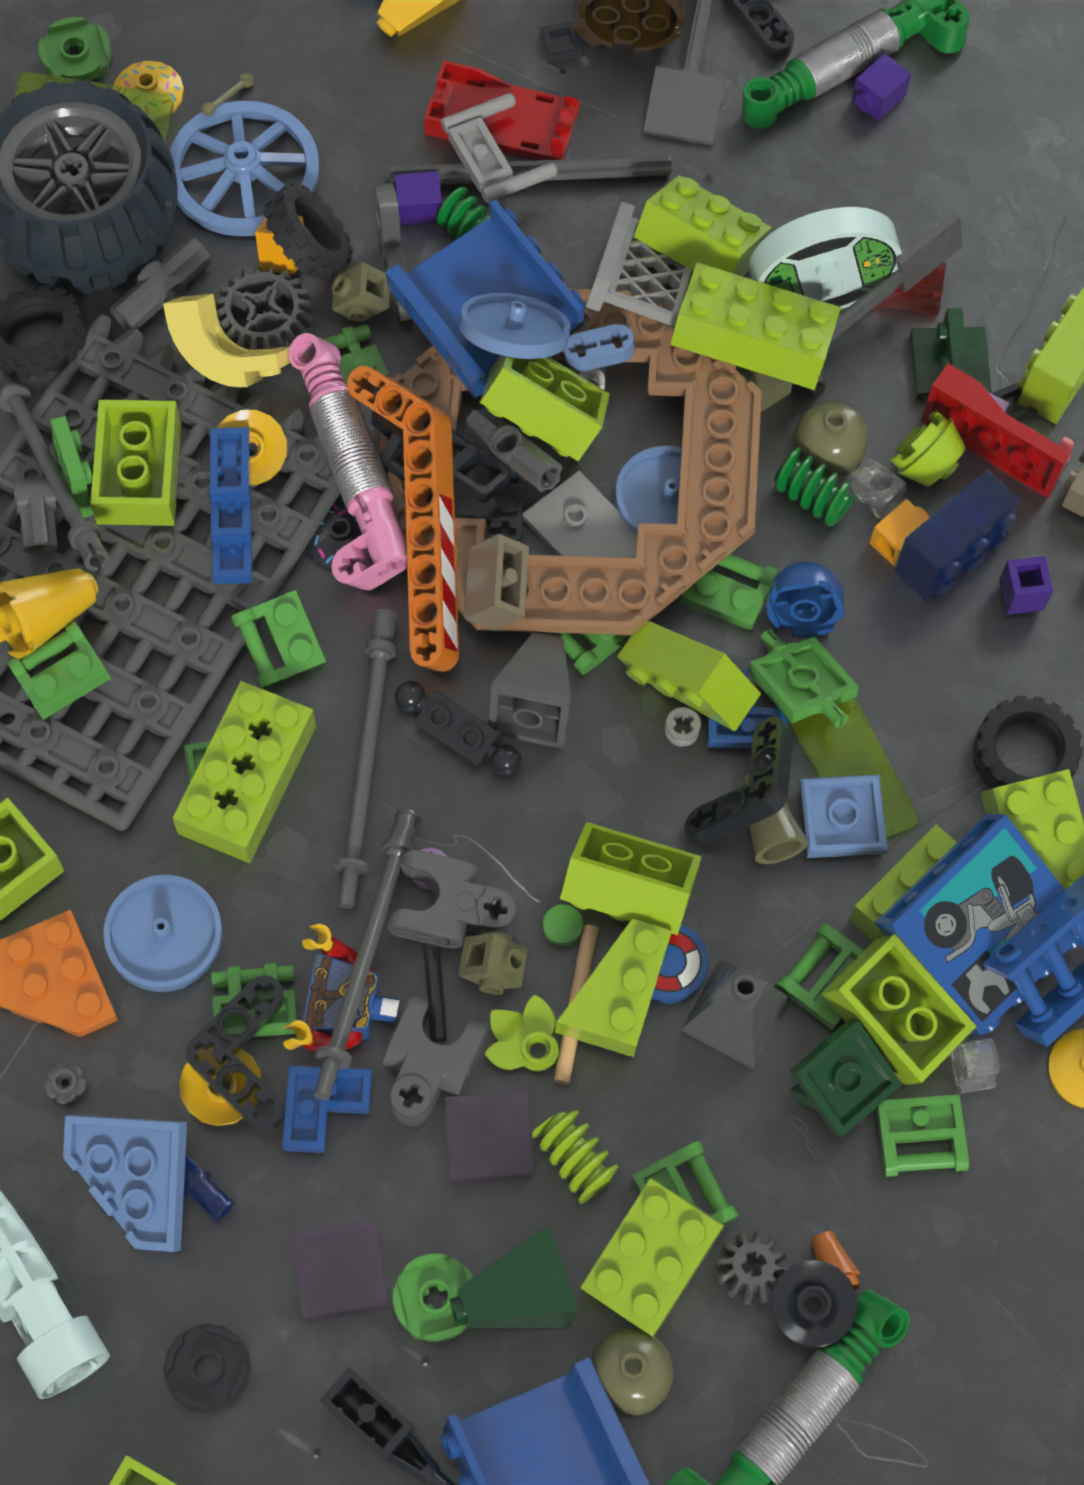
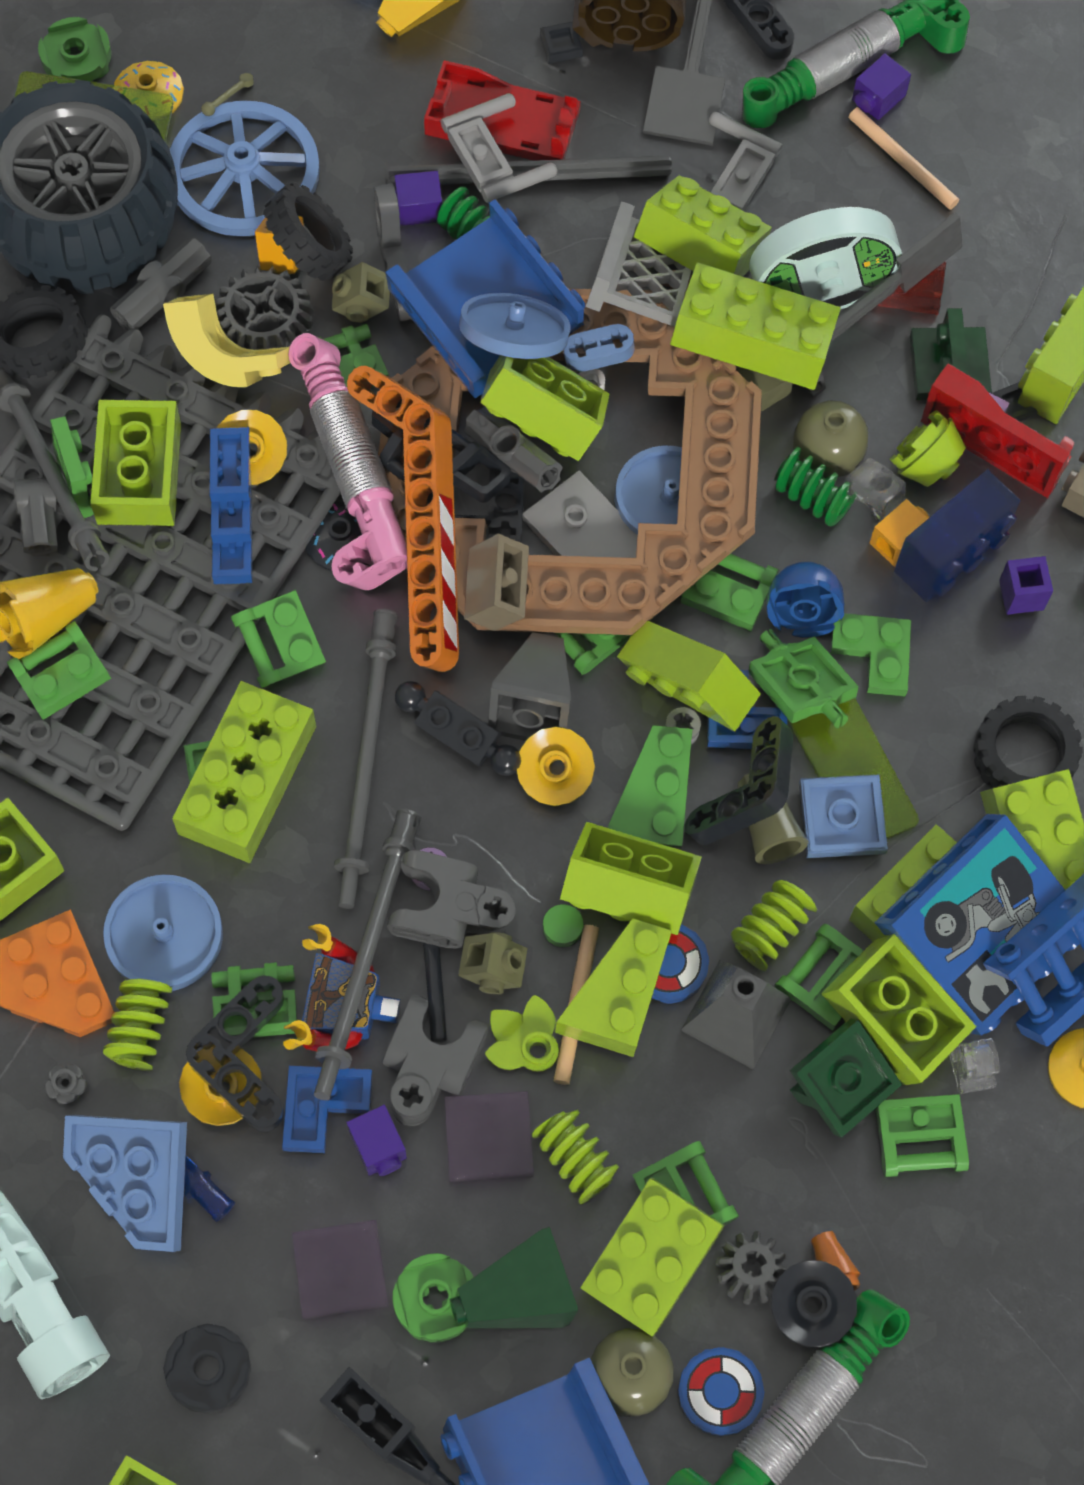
none -> lime piece [103,979,172,1071]
none -> dark purple brick [346,1104,407,1176]
none -> yellow dish [517,727,595,806]
none -> bright green wing [607,725,692,848]
none -> light grey plate [667,112,783,211]
none -> tile [677,1347,765,1437]
none -> lime piece [731,880,817,971]
none -> bright green plate [830,613,911,696]
none -> light nougat bar [848,107,959,210]

